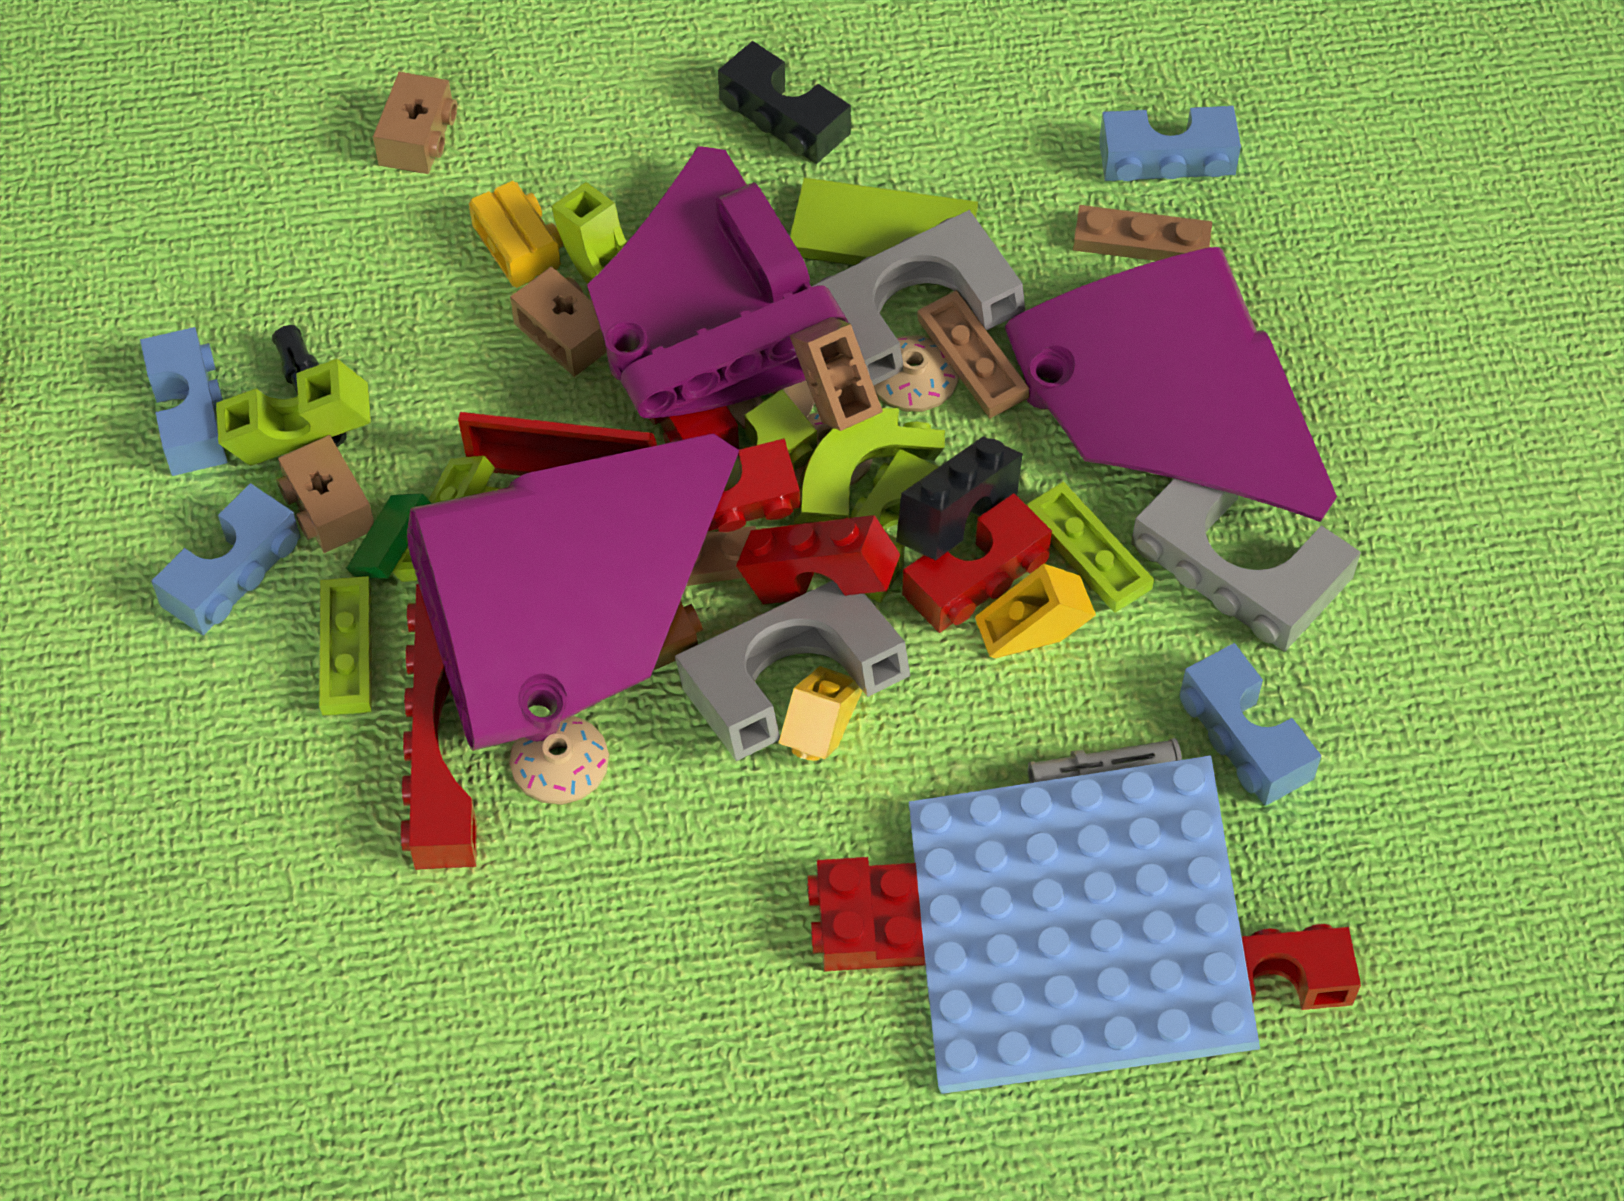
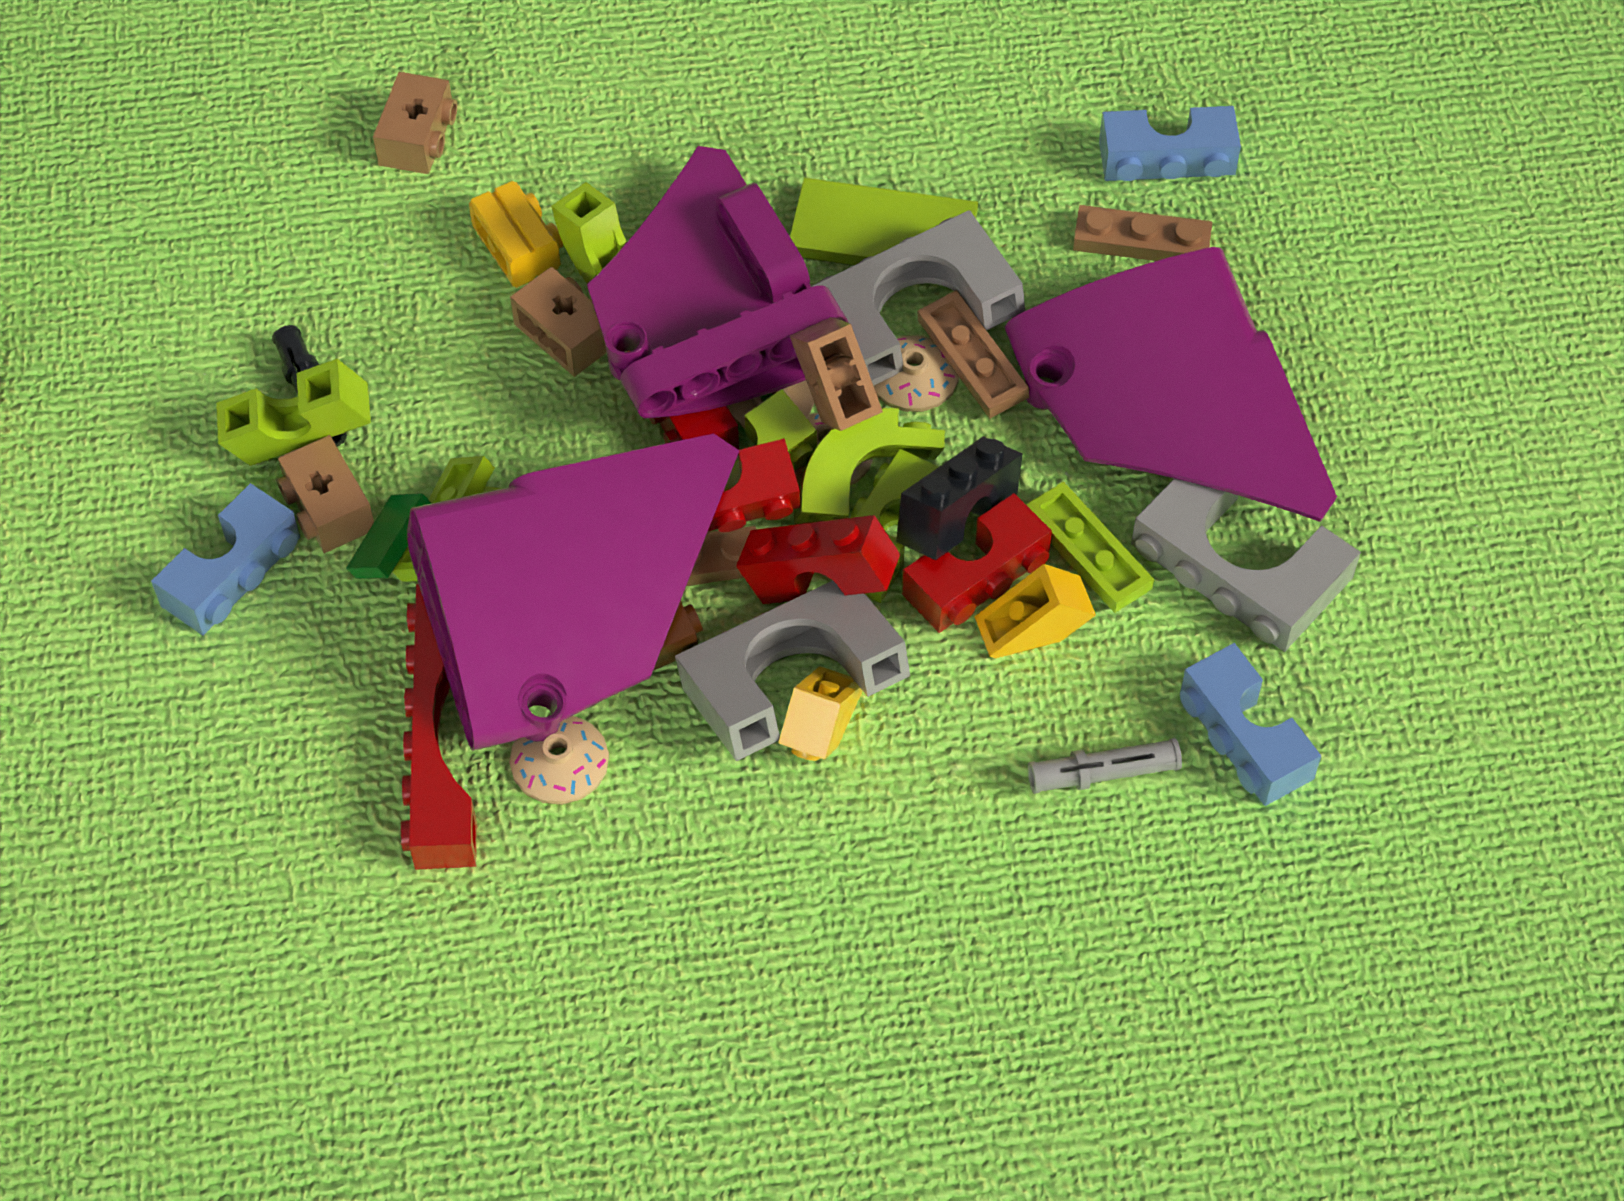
medium blue arch [140,327,228,476] -> none
lime plate [319,576,372,716] -> none
red slope [458,412,657,476] -> none
black arch [718,40,851,164] -> none
red plate [807,857,926,972] -> none
light blue plate [909,755,1260,1094] -> none
red arch [1241,924,1361,1010] -> none

